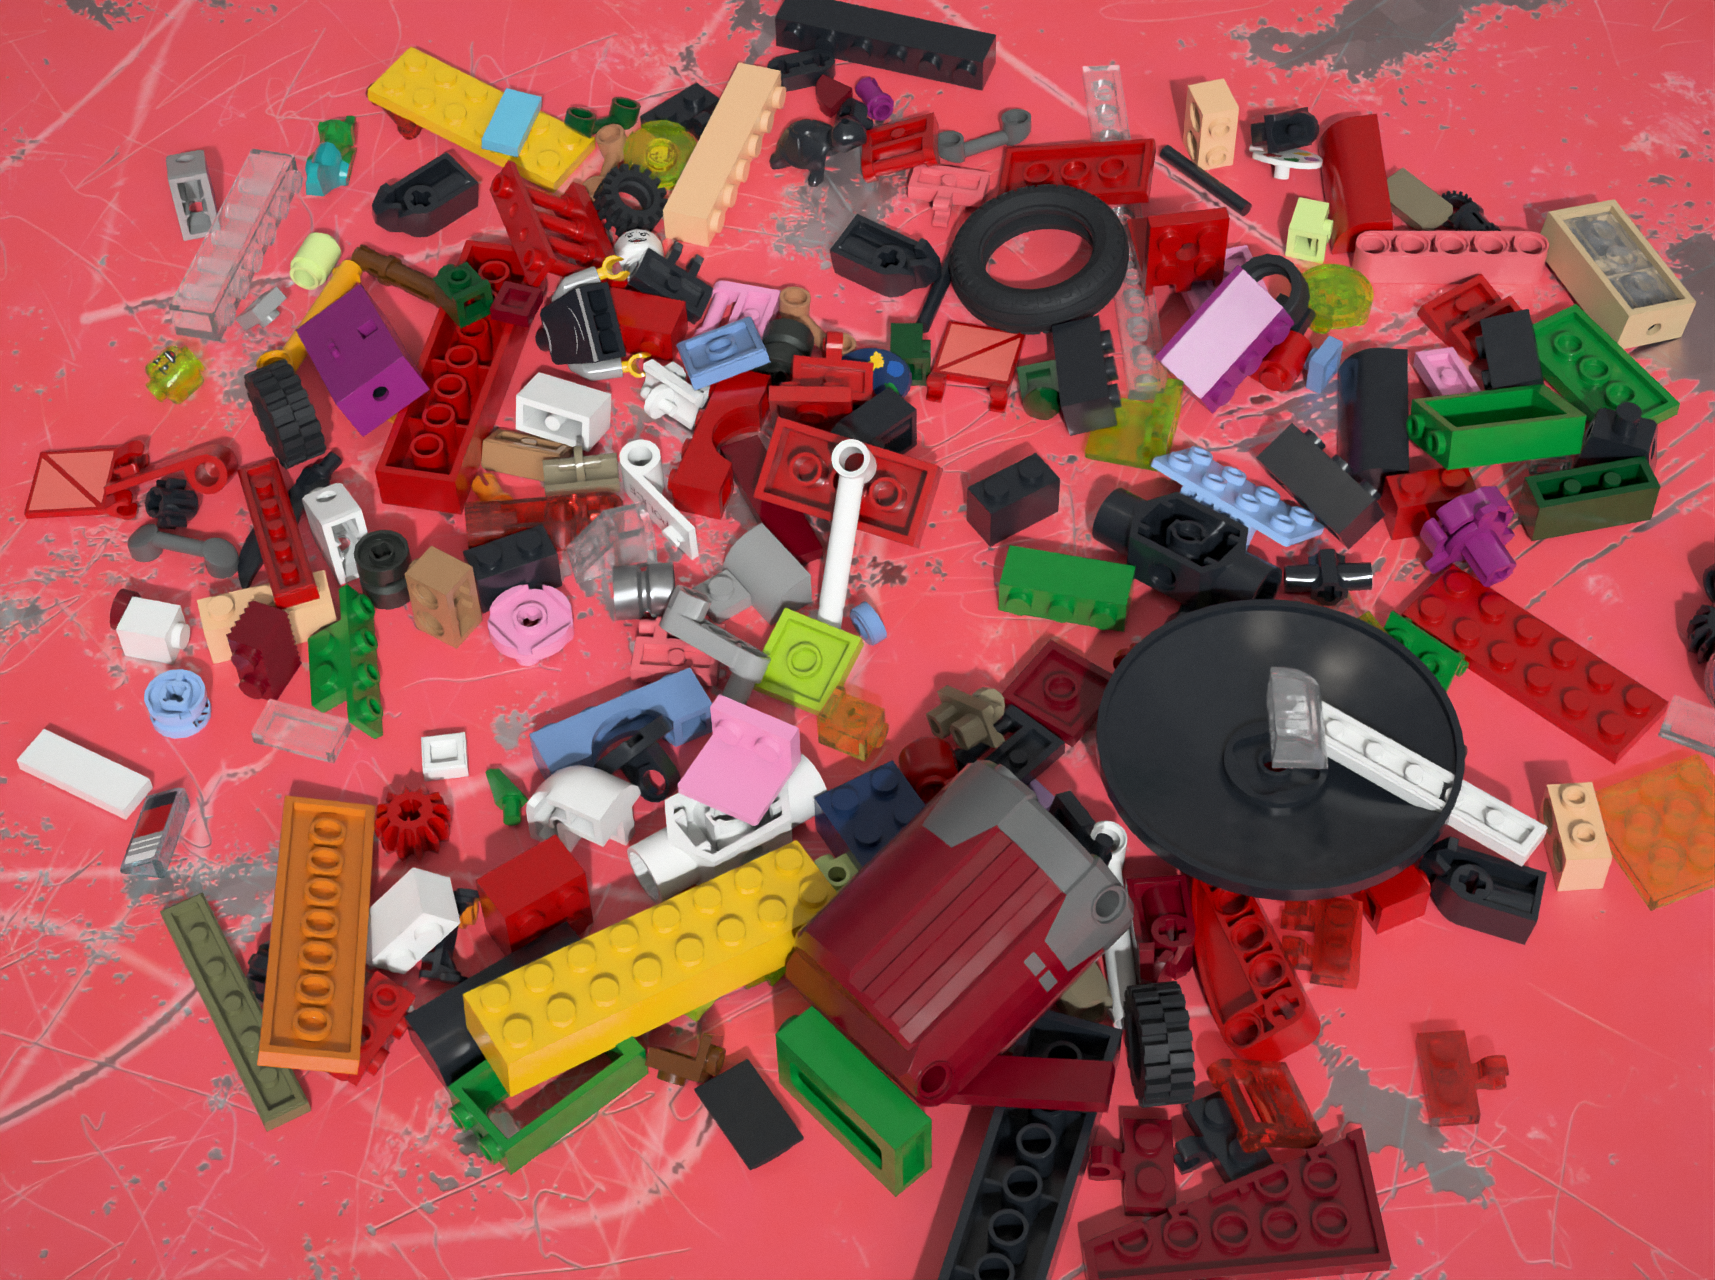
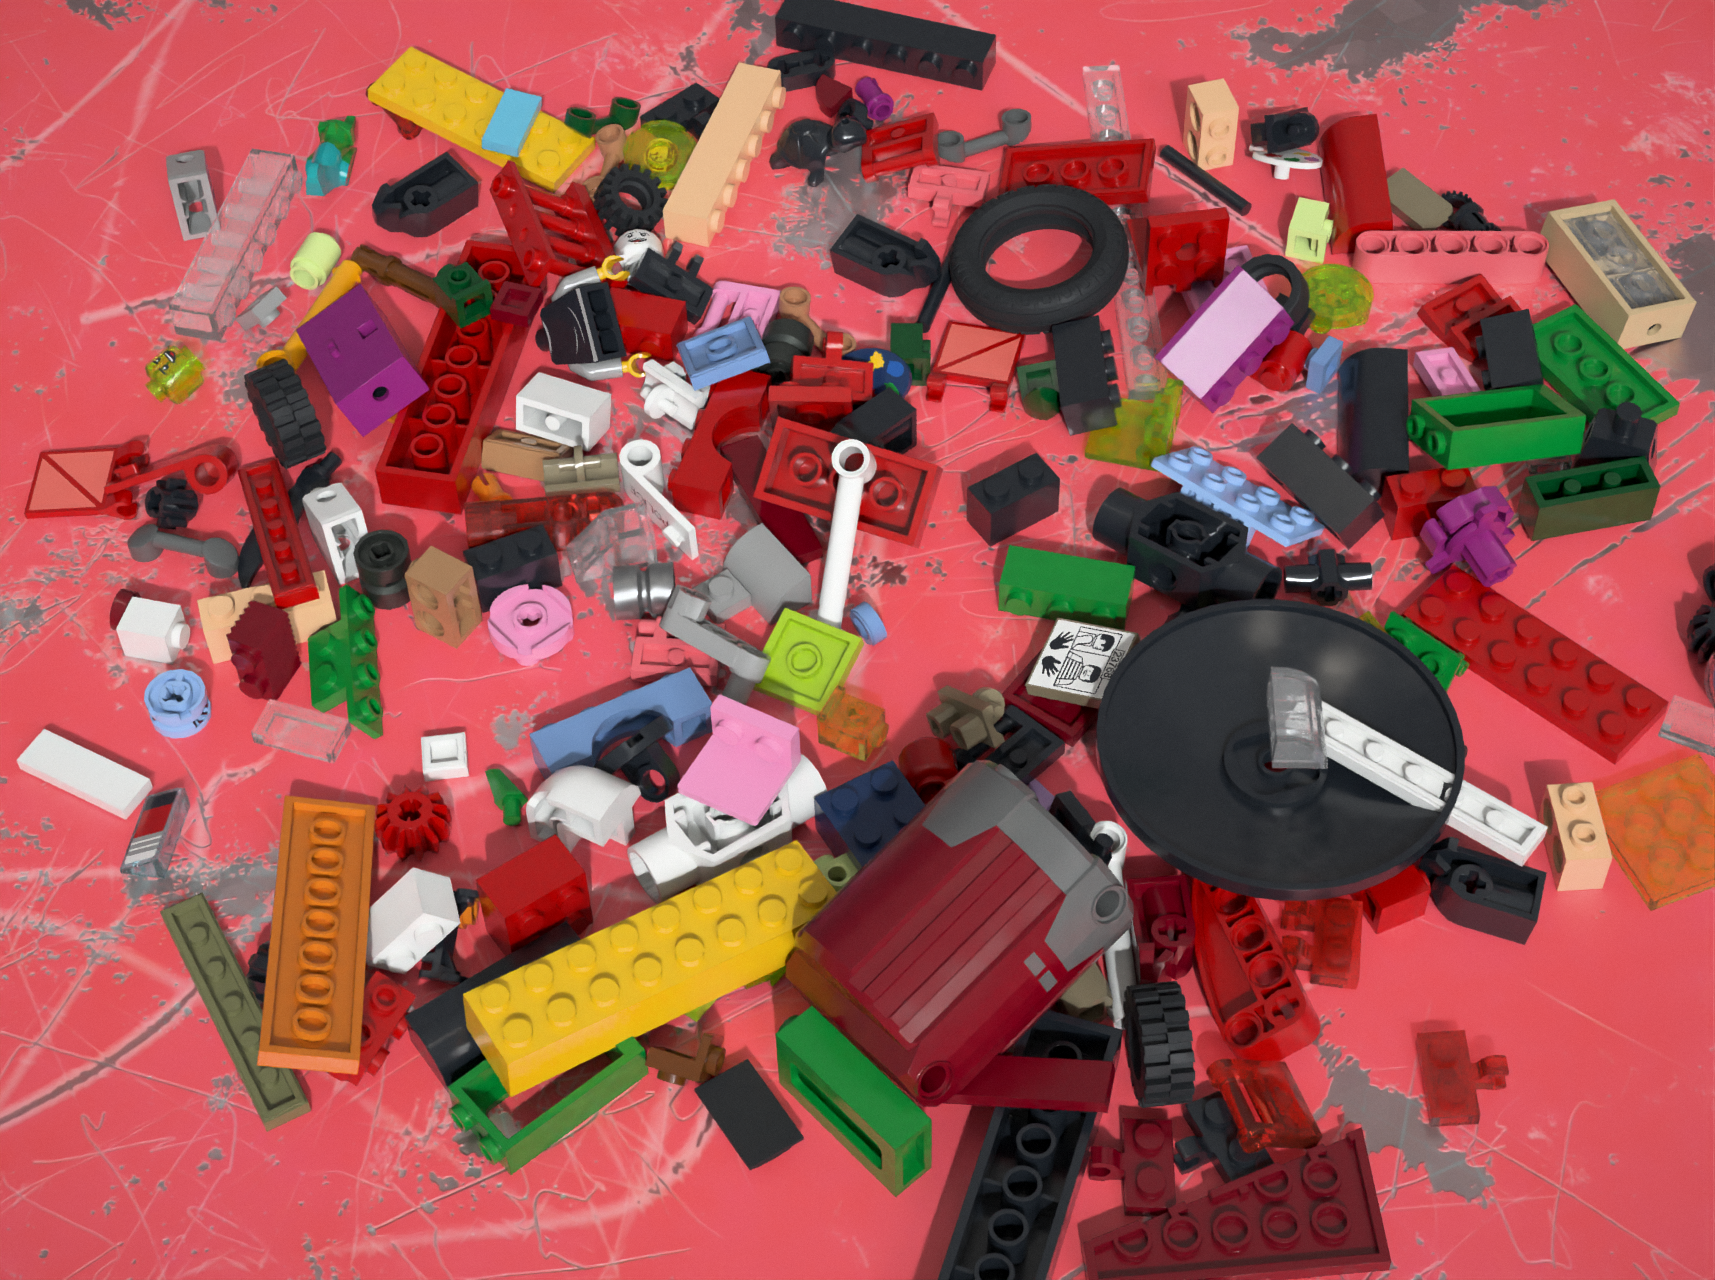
none -> tile [1025,618,1140,709]

